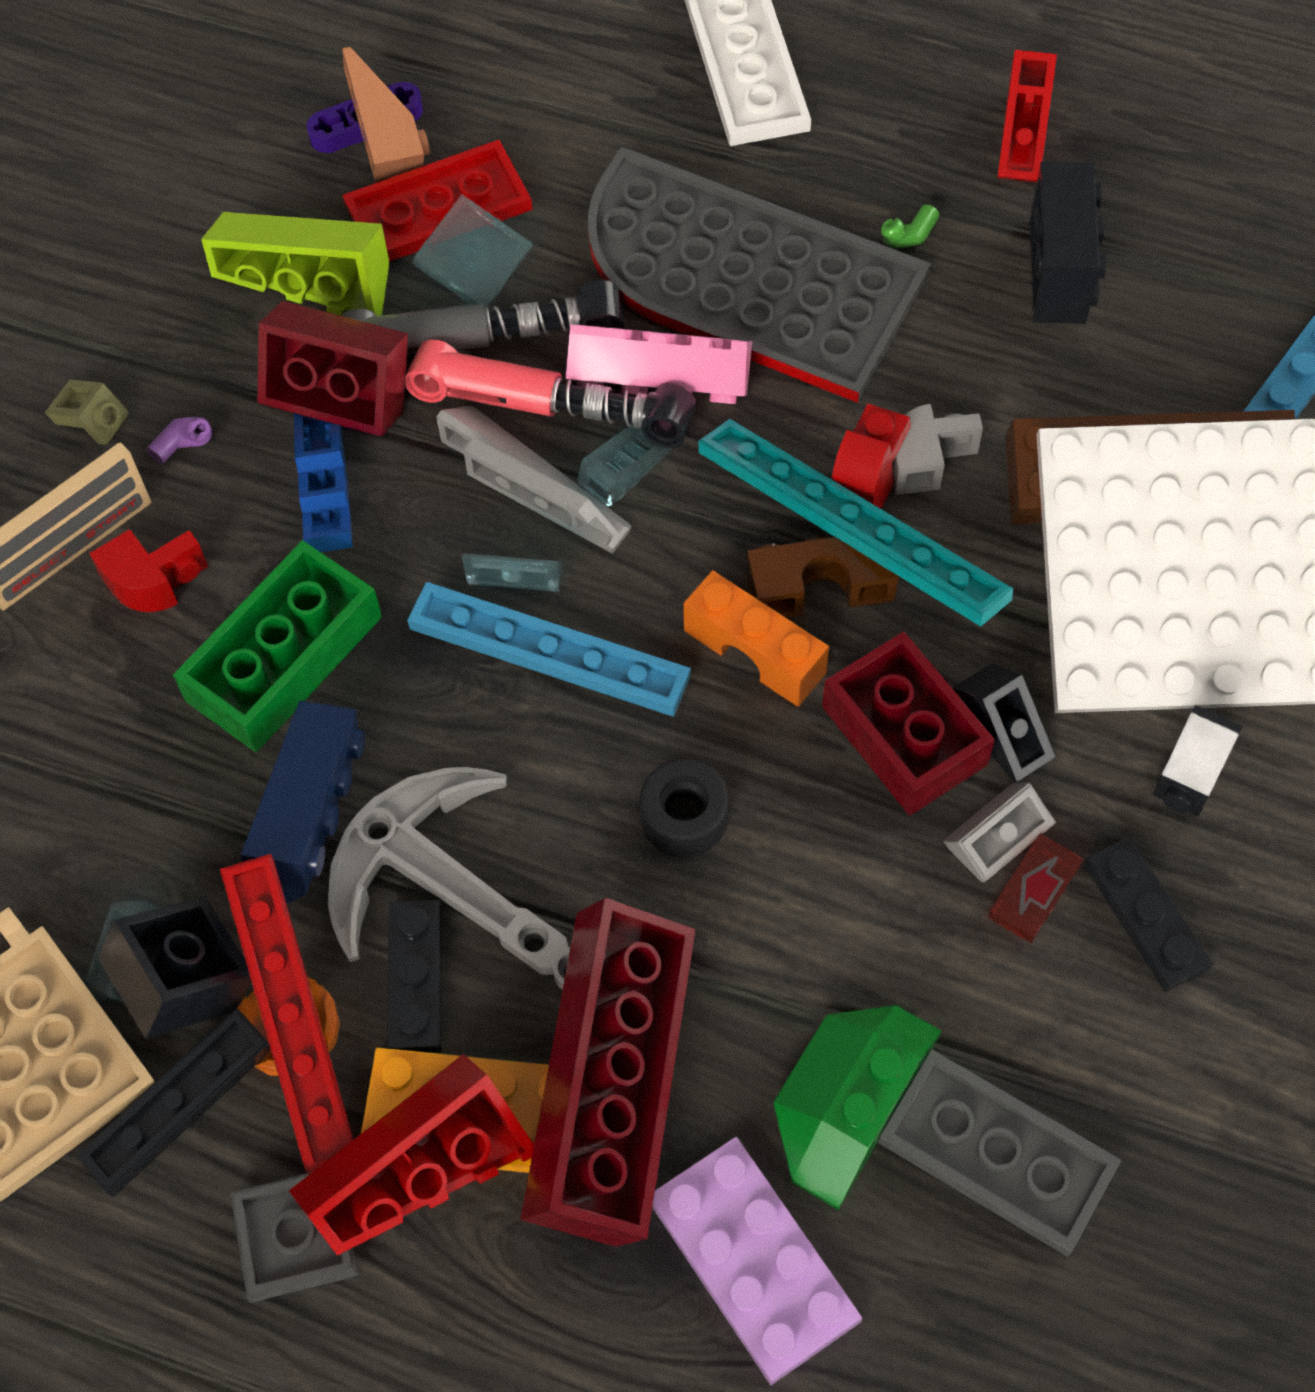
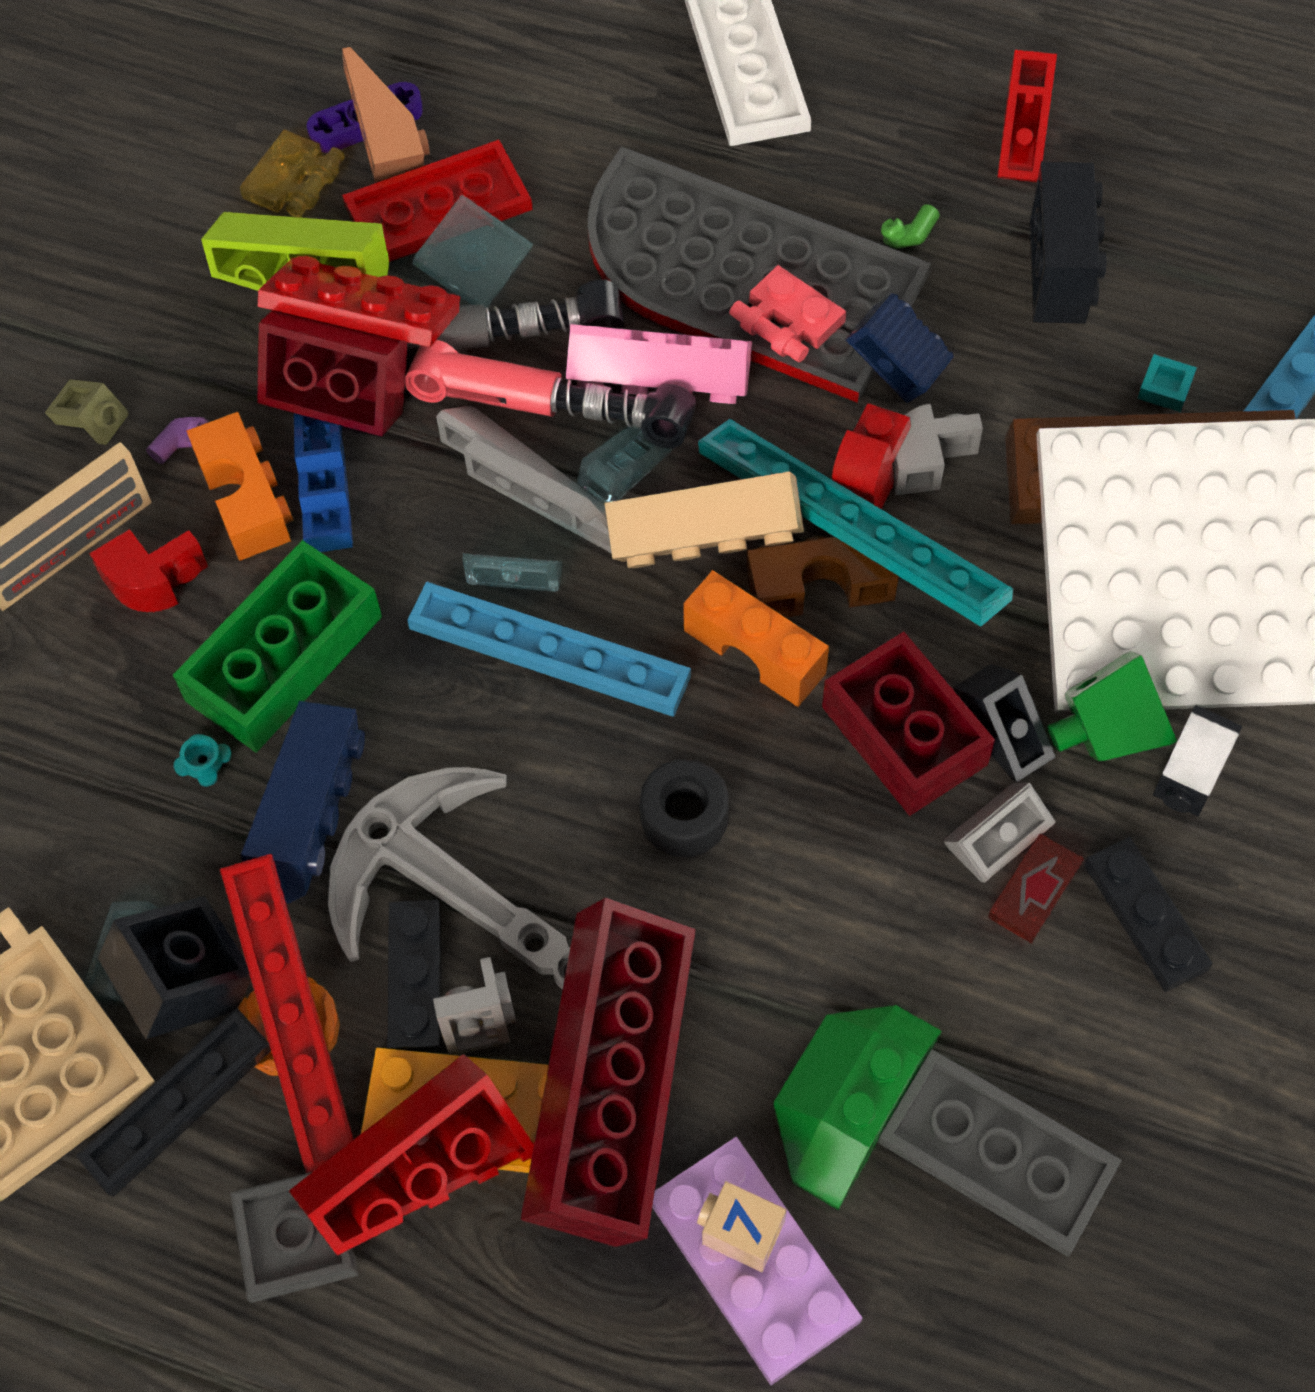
none -> teal plate [173,734,232,787]
none -> orange arch [186,412,293,561]
none -> clear yellow plate [239,129,345,218]
none -> red plate [258,256,460,347]
none -> light grey bracket [433,957,516,1055]
none -> tan brick [604,471,804,568]
none -> tan brick [697,1181,787,1273]
none -> coral plate [729,265,846,363]
none -> dark blue brick [845,293,954,403]
none -> green torso [1047,651,1177,761]
none -> teal plate [1137,354,1197,412]

